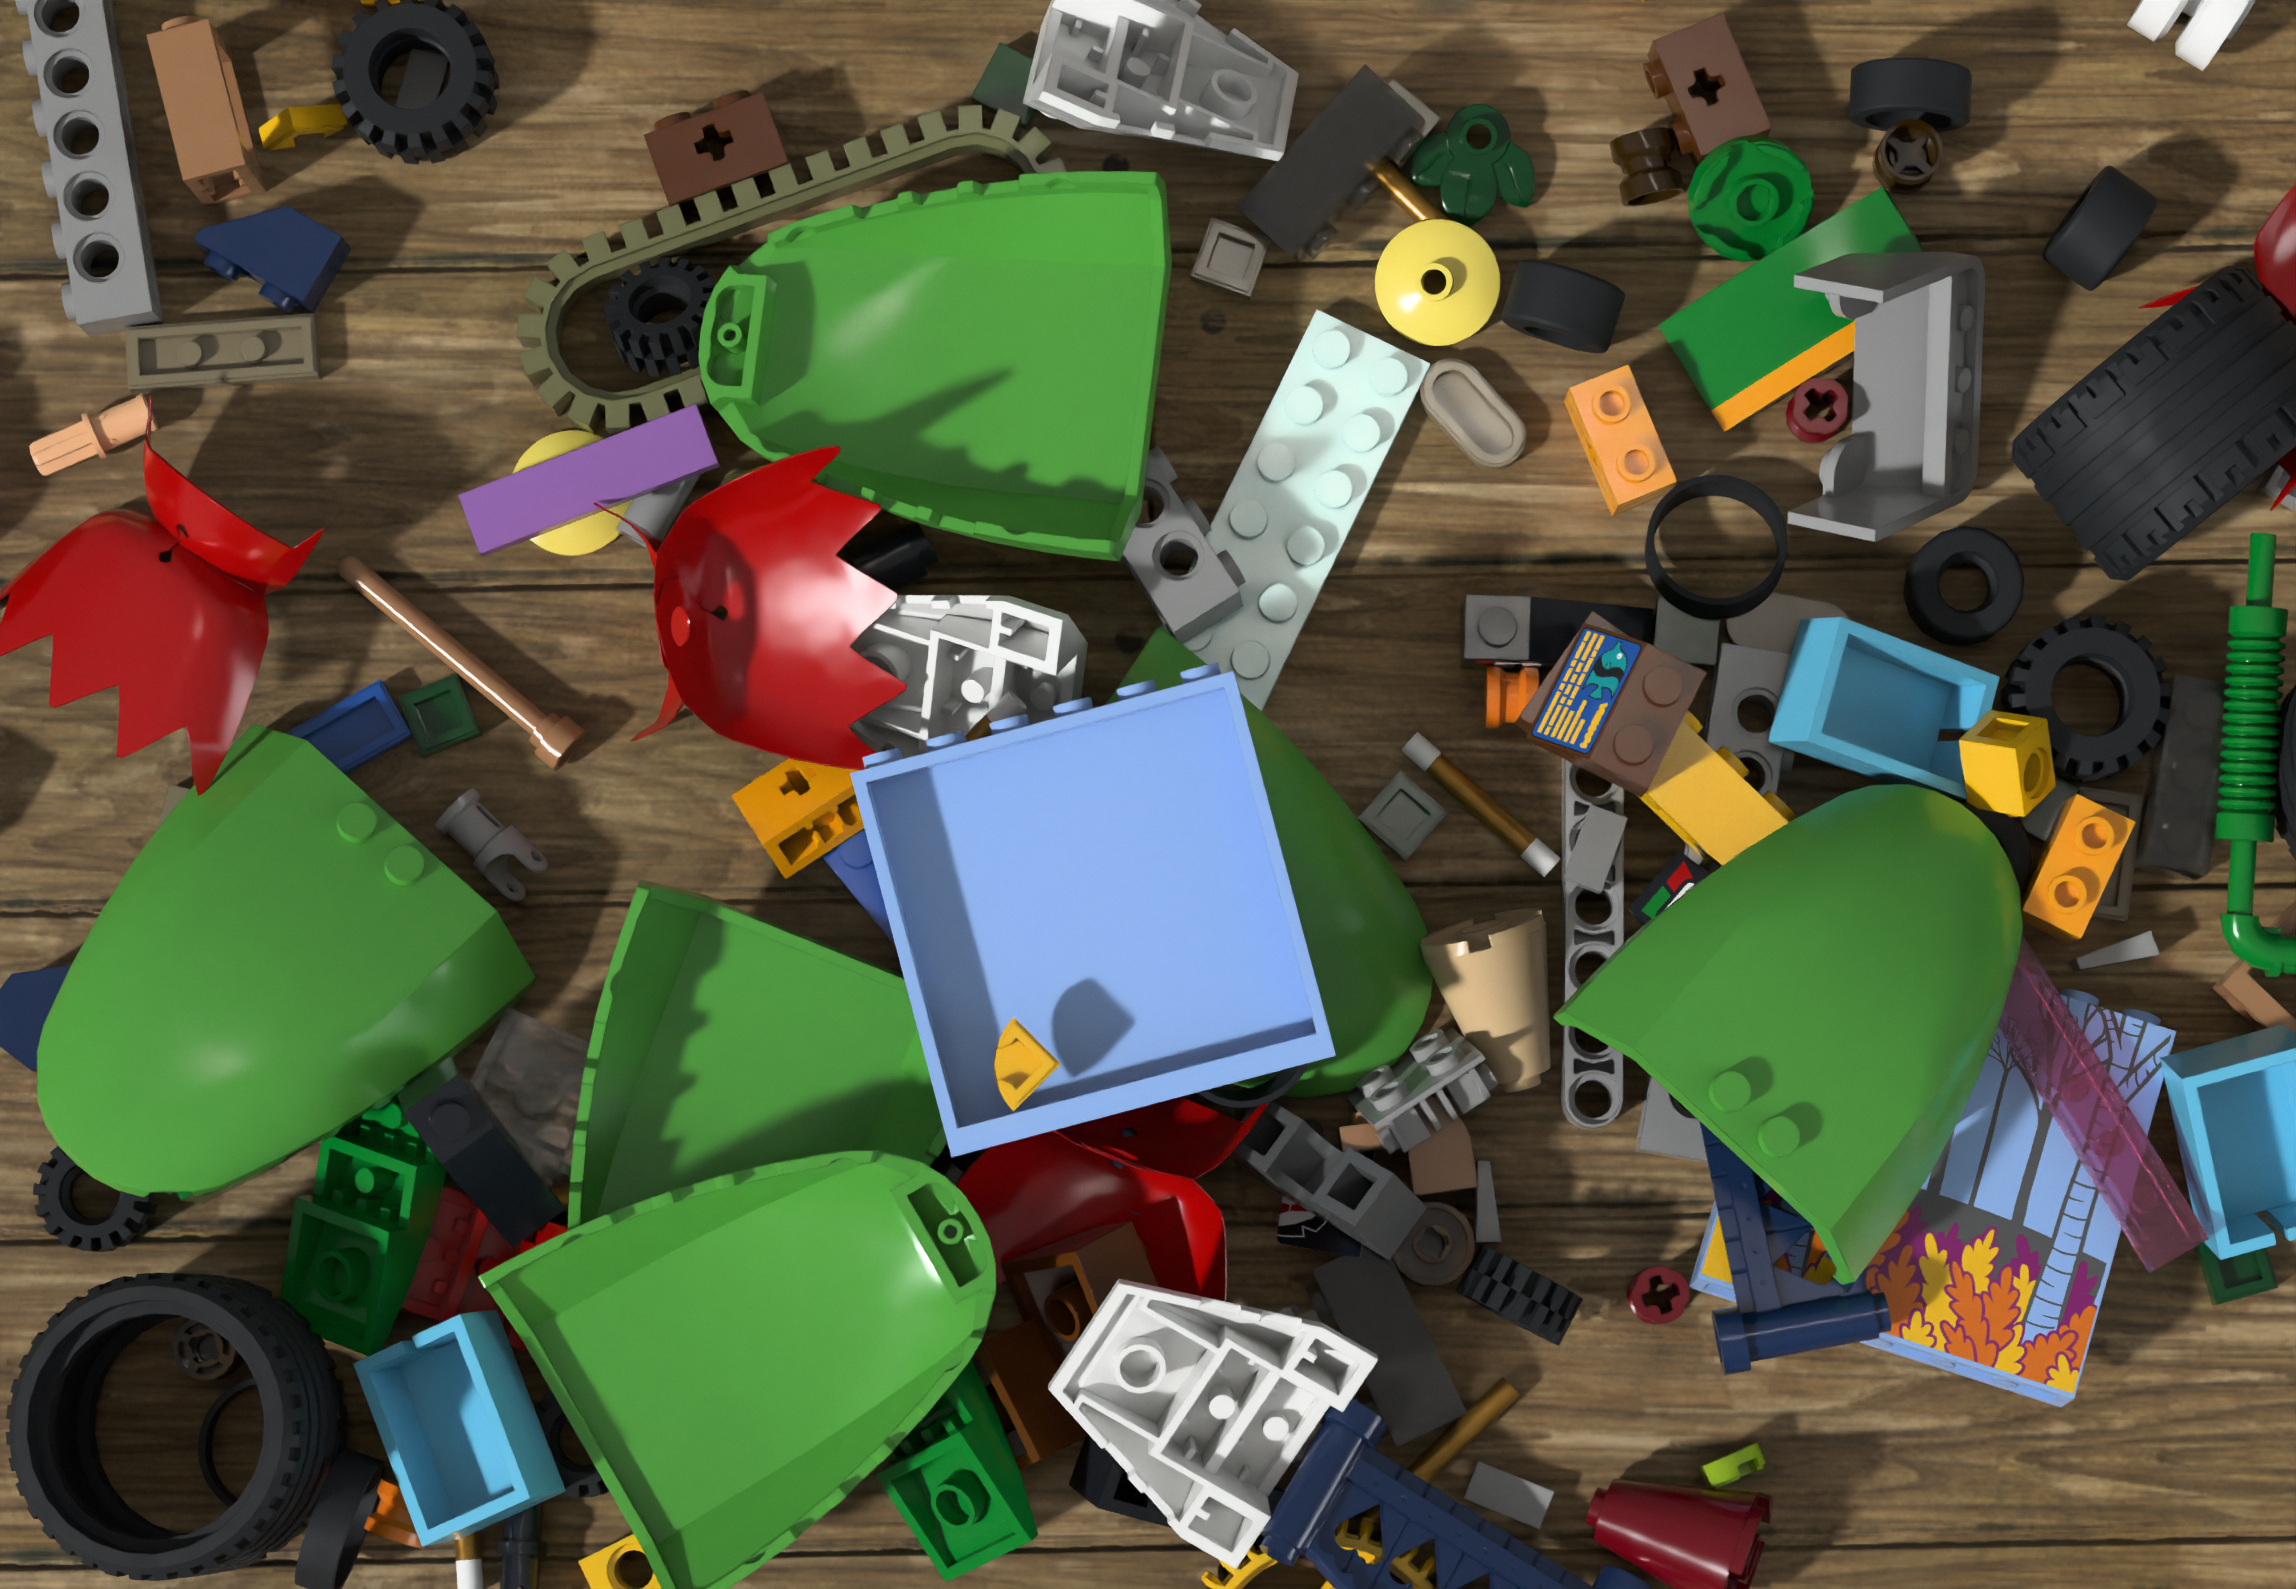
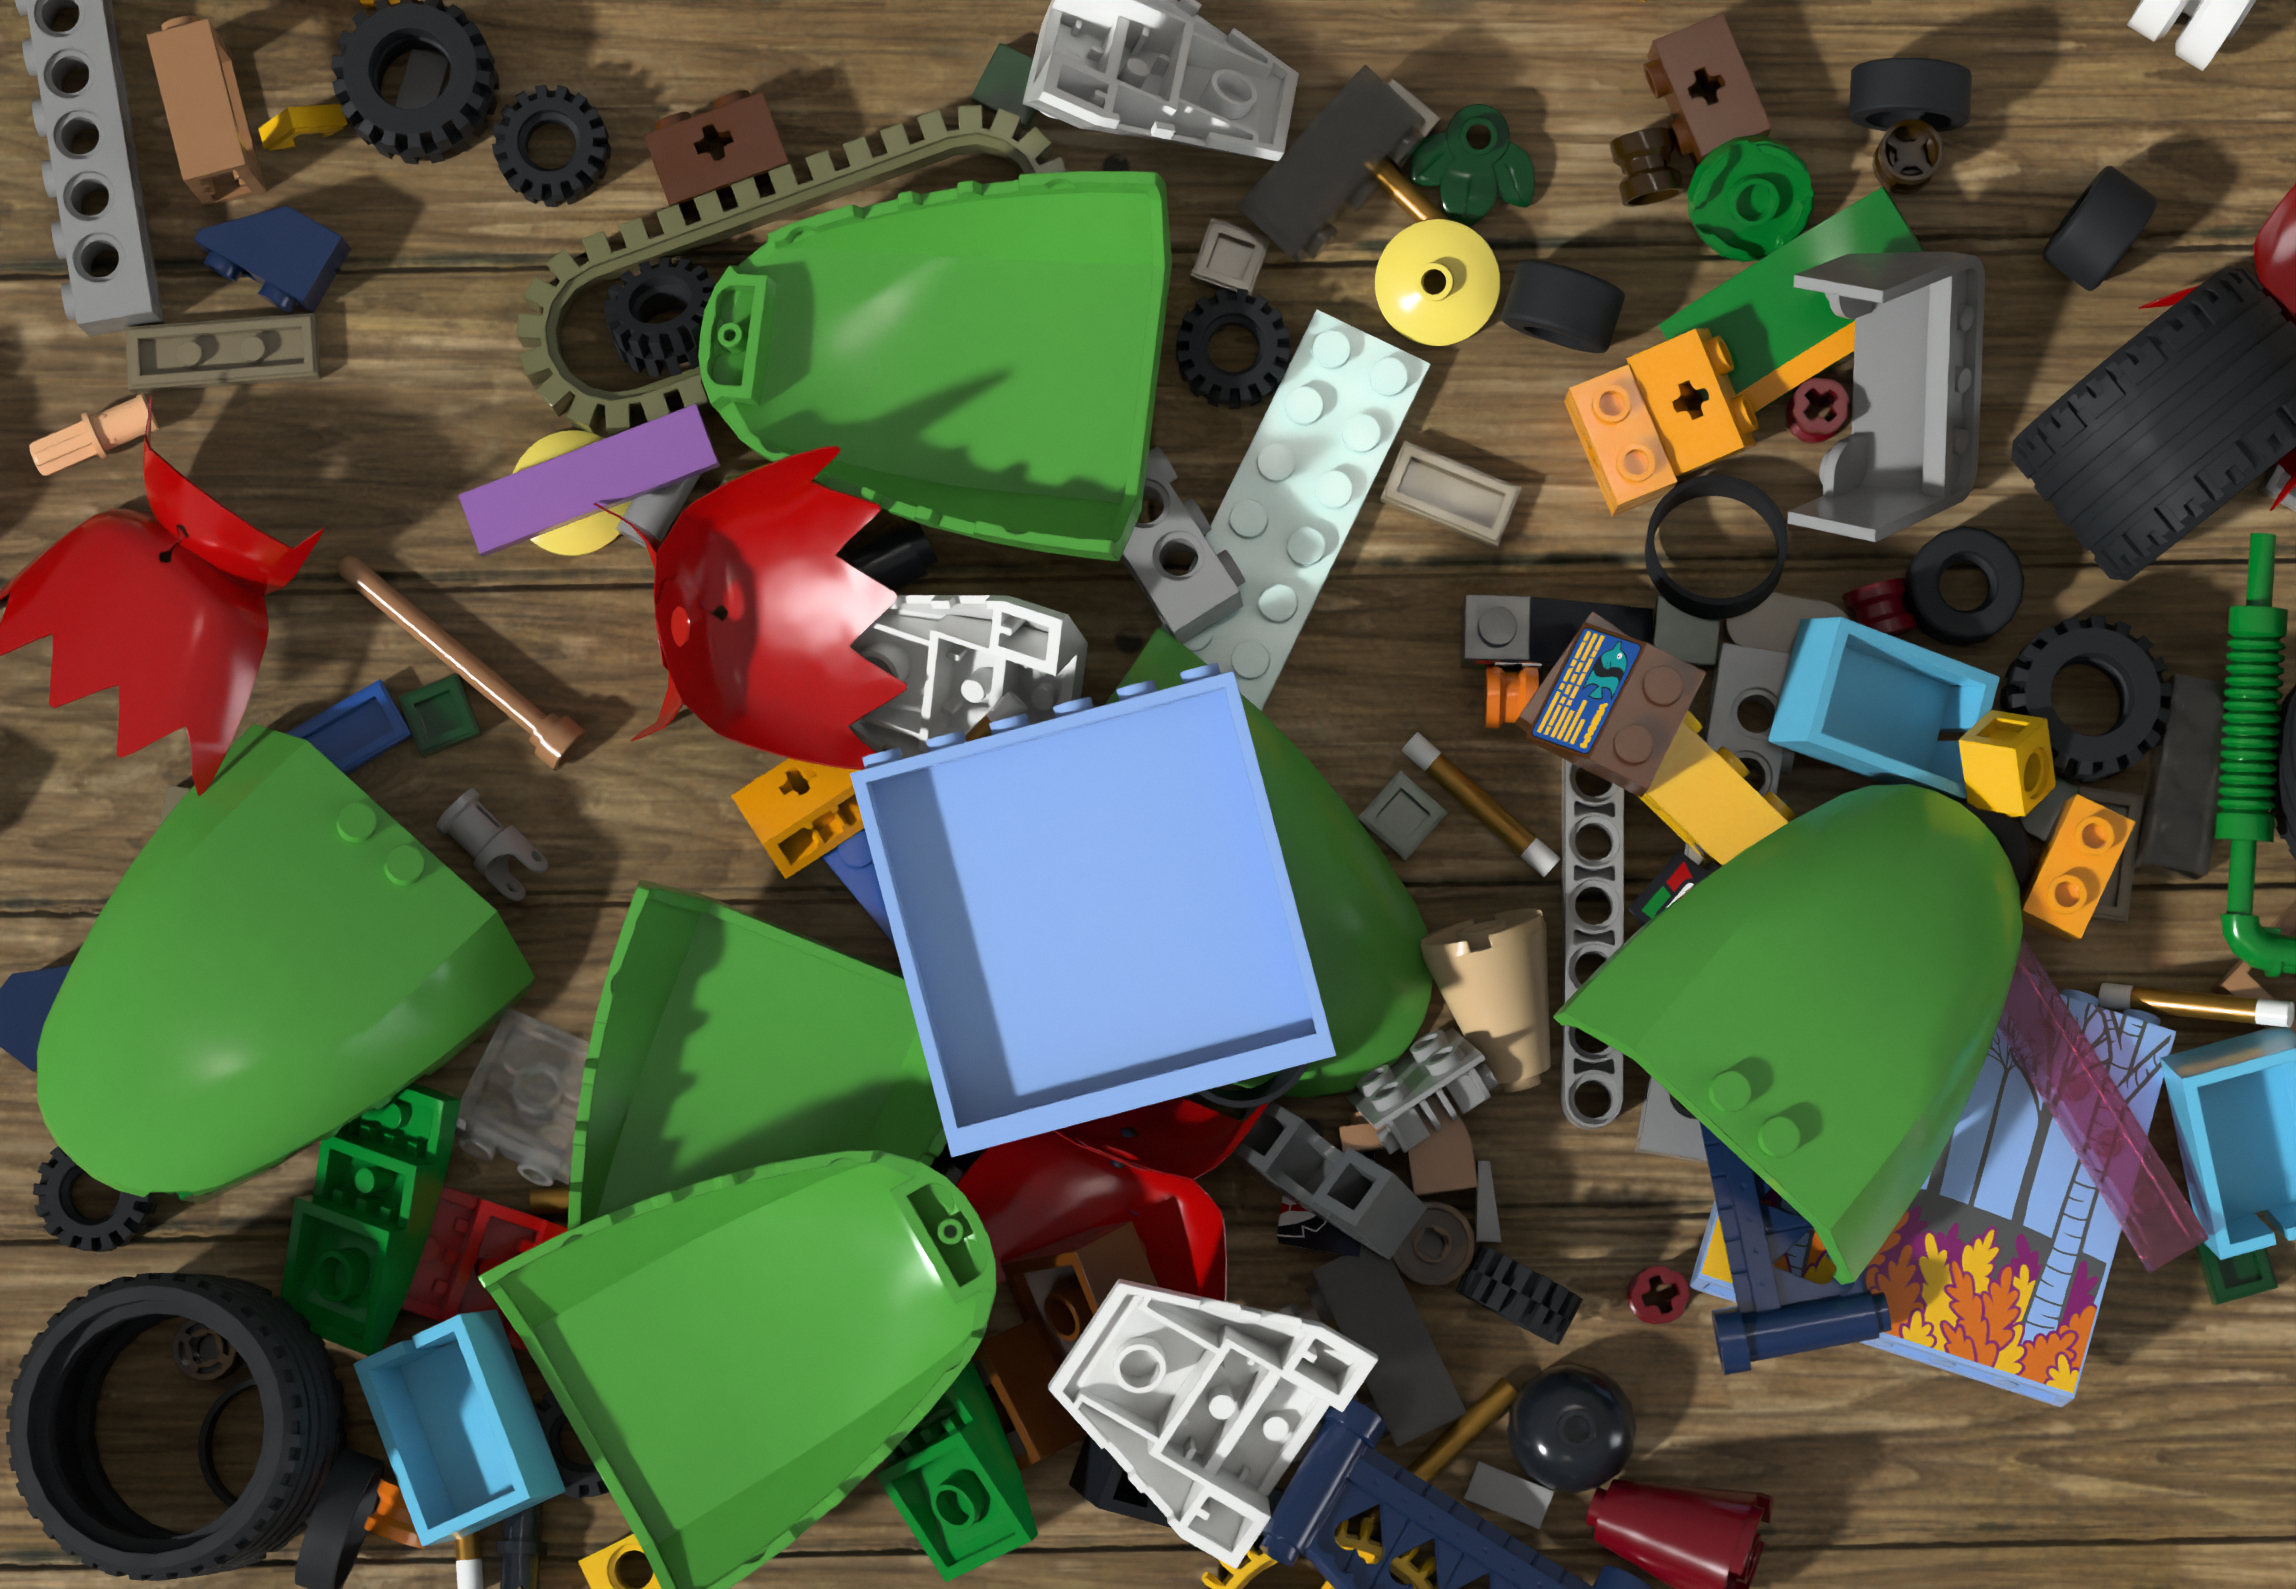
black slope [398,1056,565,1248] -> none
yellow tile [994,1017,1061,1112] -> none
dark tan tile [1419,358,1526,471] -> none
light grey piece [1562,804,1628,894] -> none
lime tile [1698,1442,1766,1489] -> none
light grey piece [2070,931,2160,972] -> none
none -> black tyre [492,85,611,207]
none -> black tyre [1176,288,1290,410]
none -> dark tan tile [1380,440,1522,549]
none -> black cylinder [1507,1363,1637,1494]
none -> light orange brick [1626,328,1758,477]
none -> dark red wheel [1842,578,1918,637]
none -> pearl gold bar [2099,983,2294,1027]

